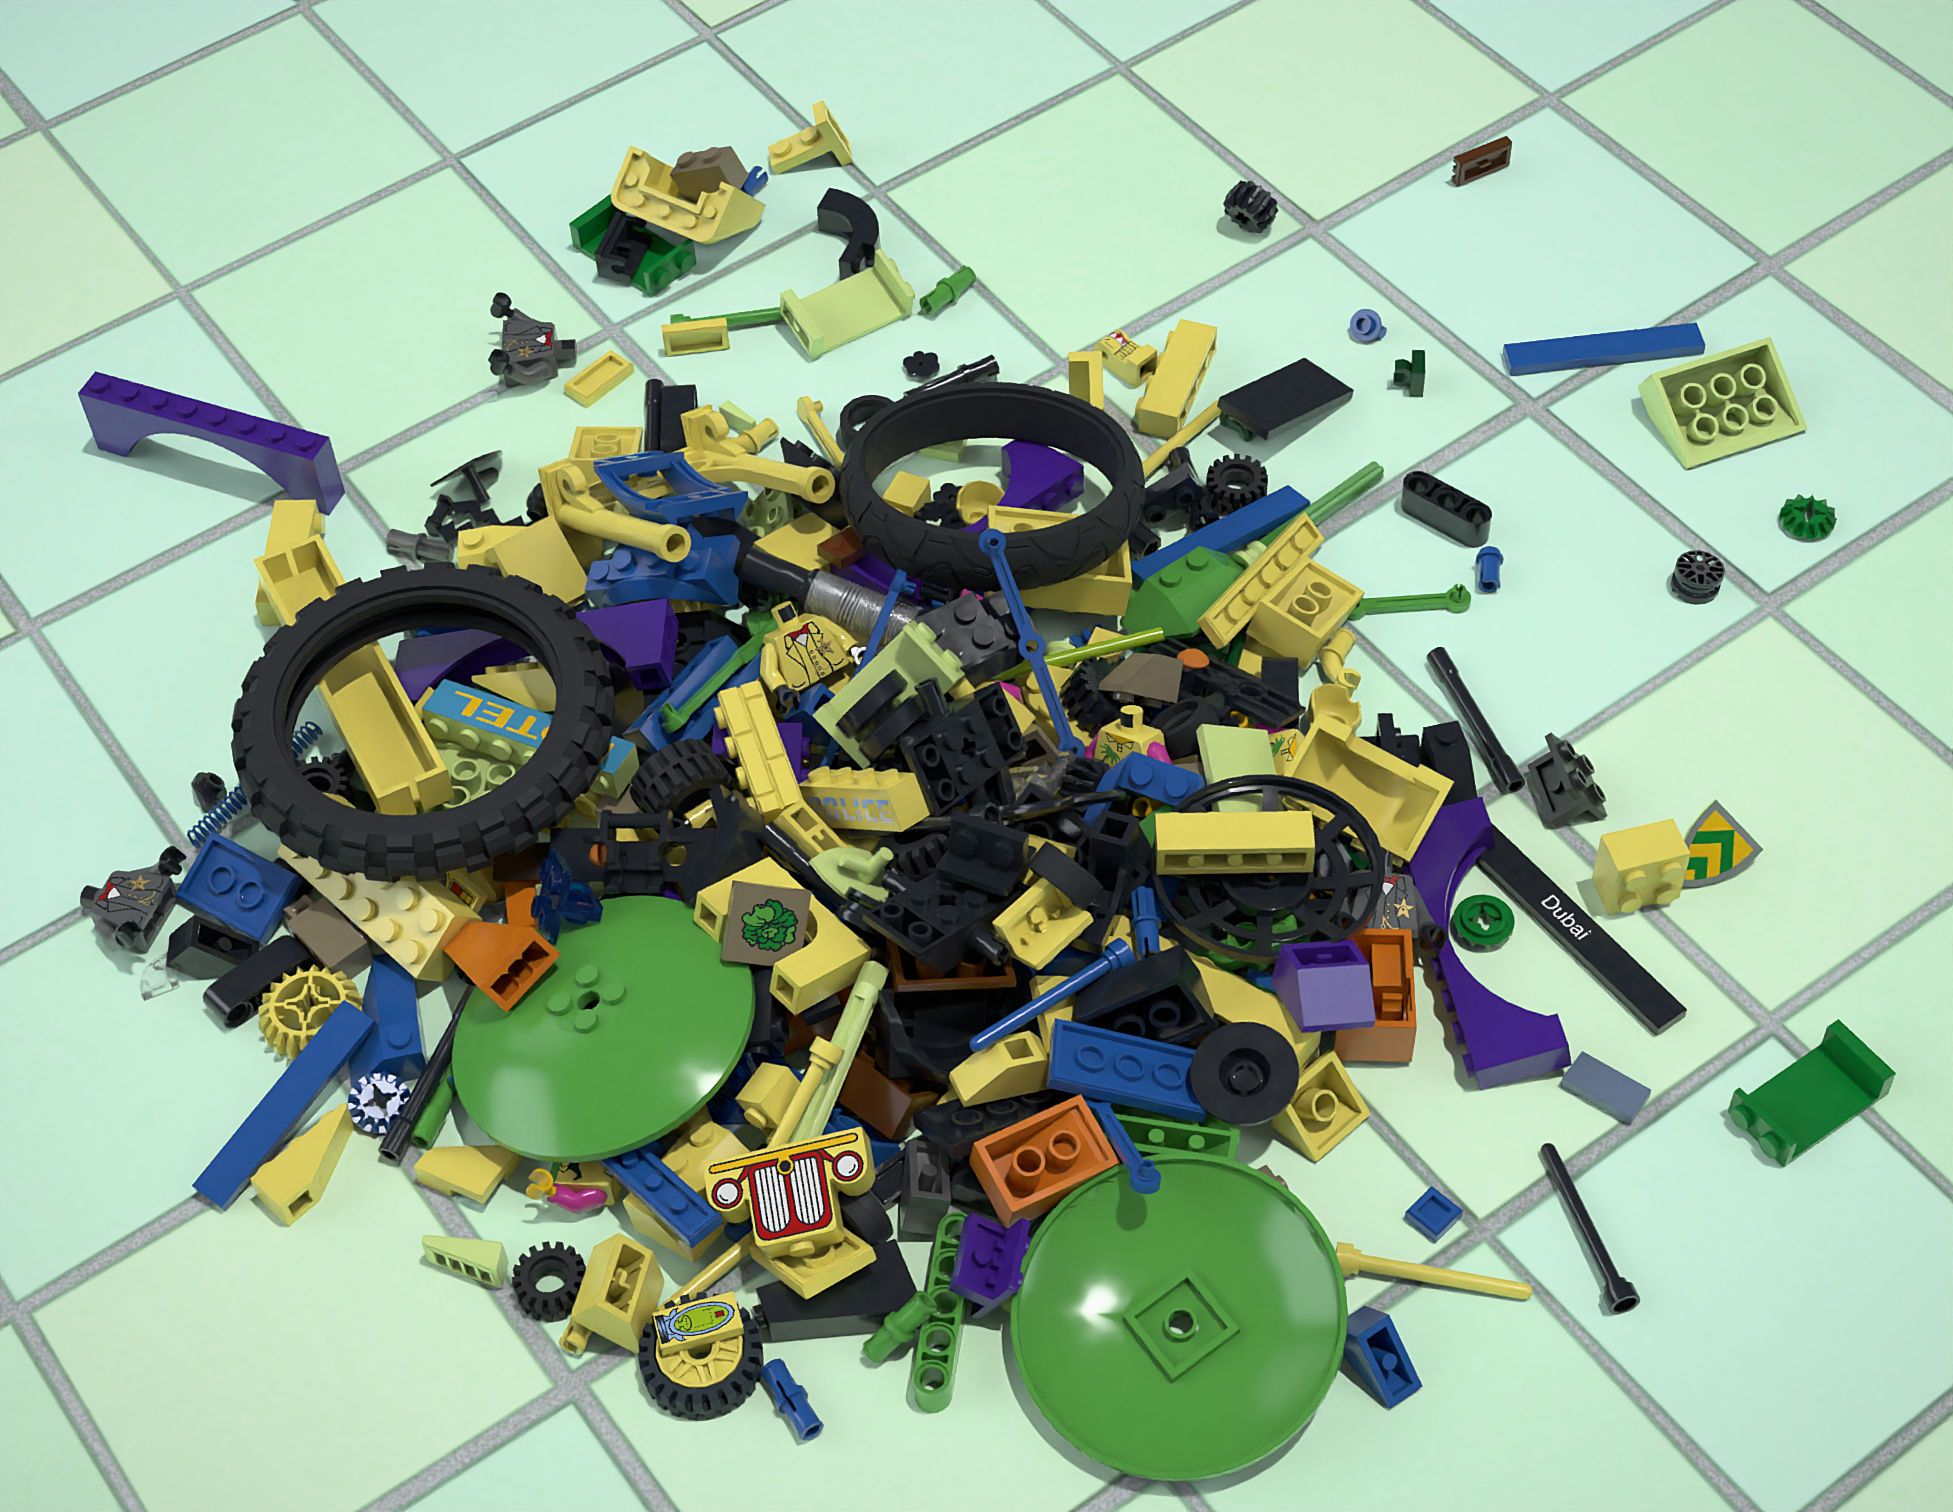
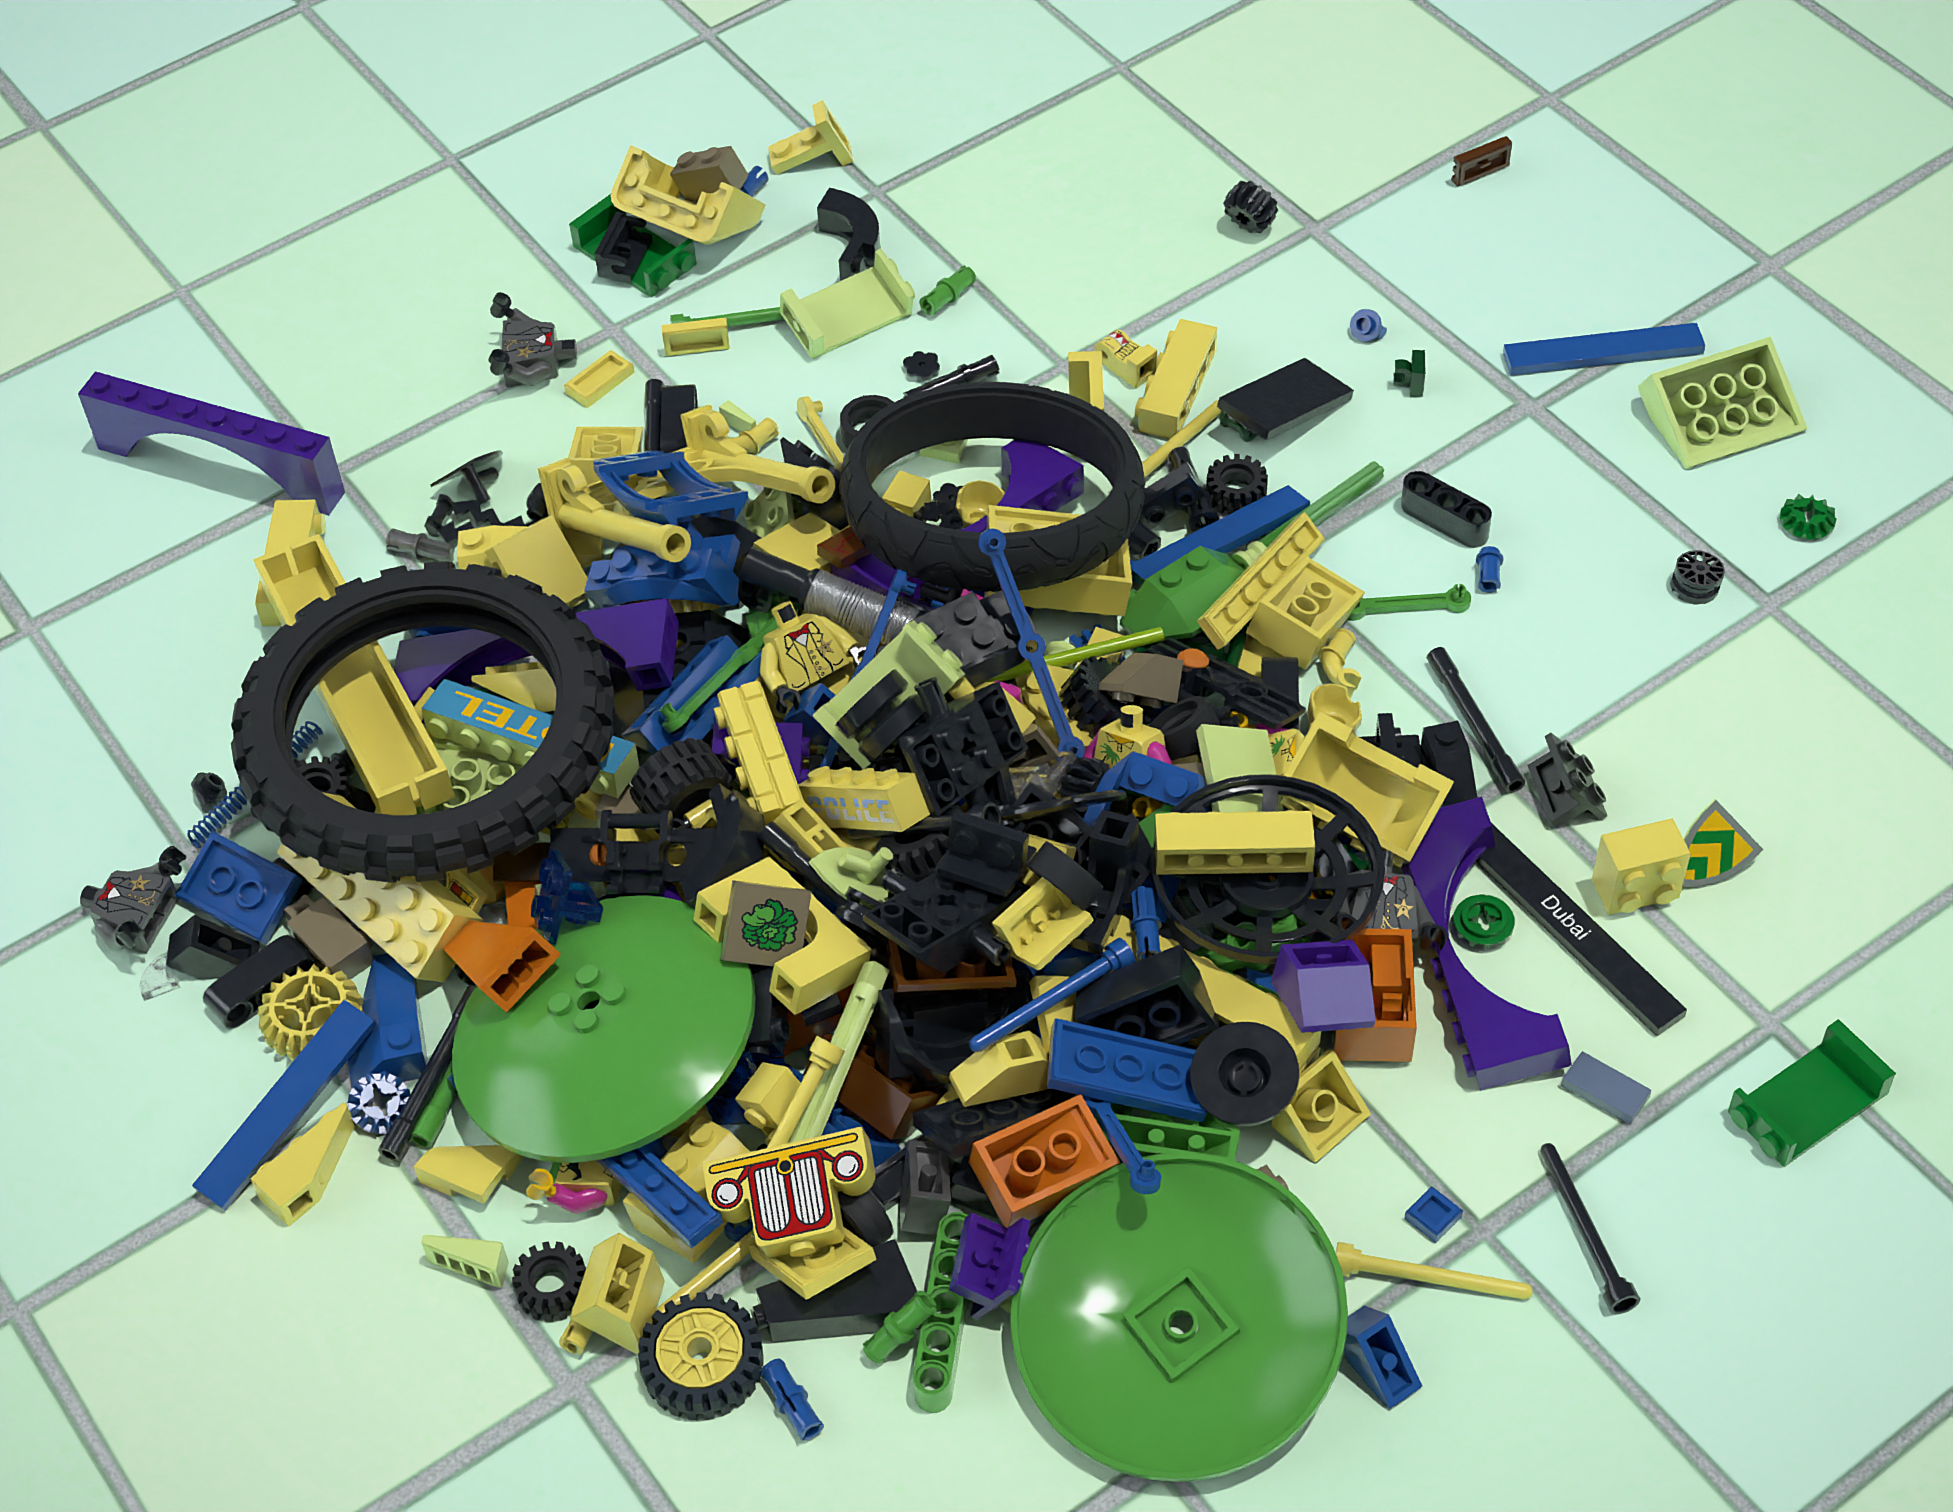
tile [652,1291,744,1356] -> none

